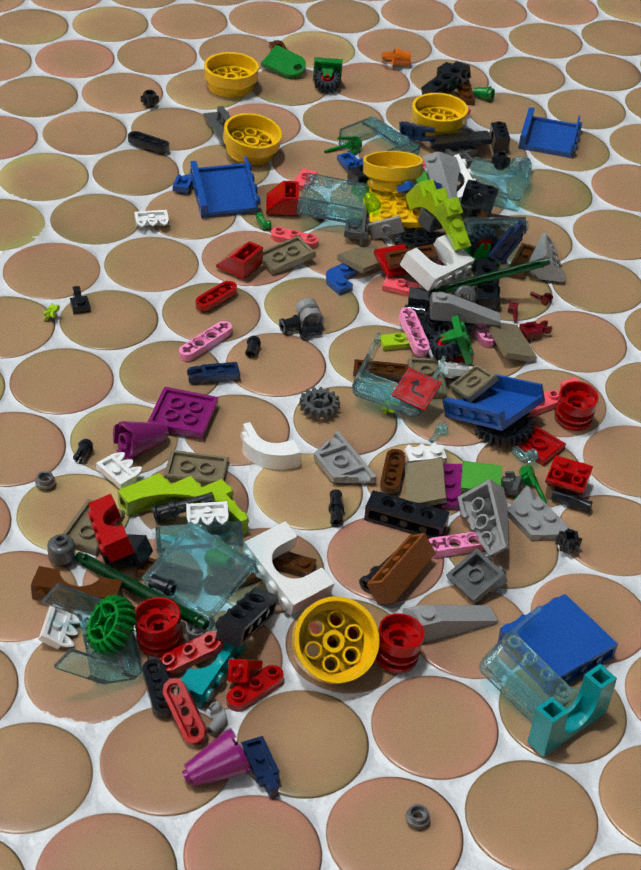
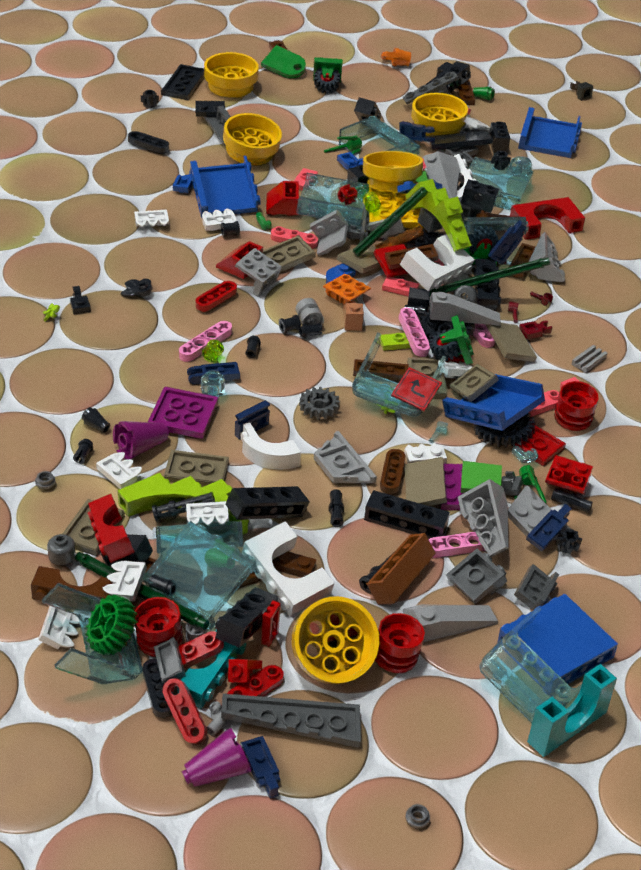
none -> black cone [81,407,110,433]
none -> white plate [103,561,147,601]
none -> black plate [120,278,152,297]
none -> dark grey tile [154,637,186,684]
none -> black tile [161,64,204,100]
none -> black bracket [195,101,225,117]
none -> clear light blue head [201,370,225,397]
none -> white plate [202,209,237,231]
none -> clear neon green wheel [202,339,224,362]
none -> black bush [220,221,240,237]
none -> dark grey wing [221,694,361,747]
none -> black brick [226,486,310,520]
none -> light grey bracket [235,248,282,297]
none -> dark blue plate [235,400,270,440]
none -> red tile [261,600,281,647]
none -> light grey bracket [310,210,348,256]
none -> orange hinge [323,274,371,304]
none -> red gear [338,184,357,205]
none -> nougat slope [343,303,364,331]
none -> dark green axle [353,187,428,257]
none -> black brick [354,97,381,126]
none -> clear orange pin [375,225,424,249]
none -> dark grey bracket [402,71,459,104]
none -> white plate [464,116,490,131]
none -> red arch [510,197,585,240]
none -> dark grey bracket [514,564,559,610]
none -> dark blue hinge [526,504,572,551]
none -> pearl dark grey piece [570,81,593,100]
none -> light grey tile [571,345,607,373]

